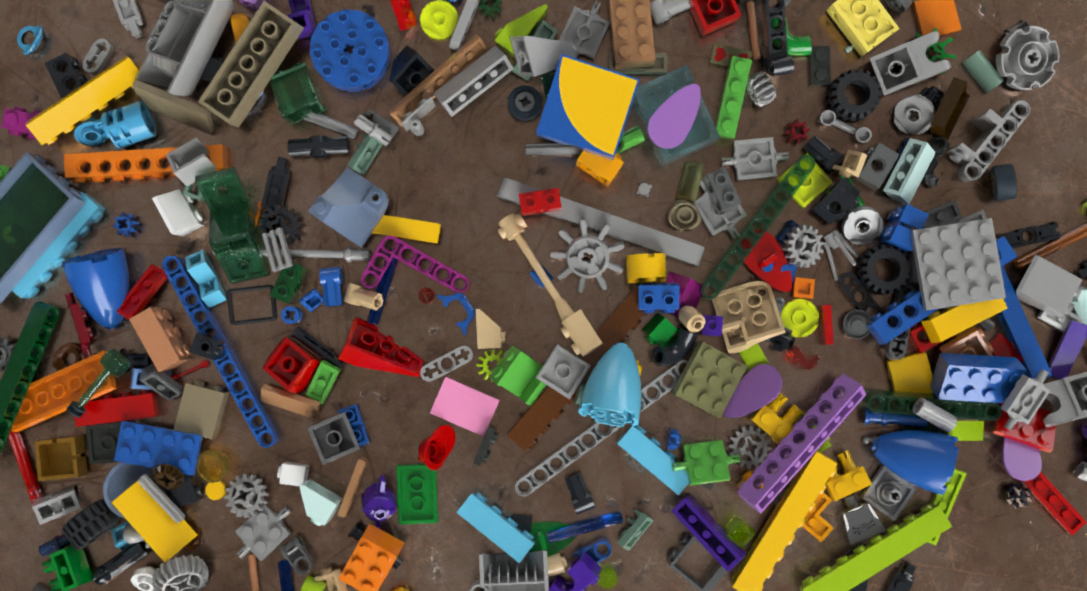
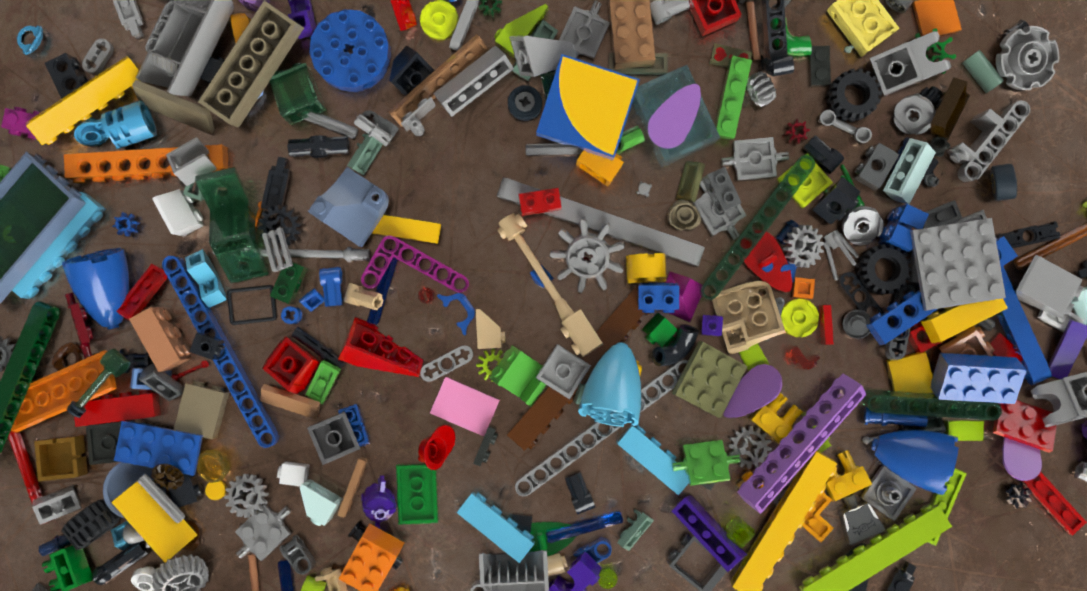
blue plate [665,428,681,450] -> none
tan brick [678,306,705,333] -> none
black gear [770,327,795,352] -> none
tan bracket [832,150,867,179] -> none
light grey axle [912,397,957,432] -> none
light grey plate [1000,369,1050,431] -> none

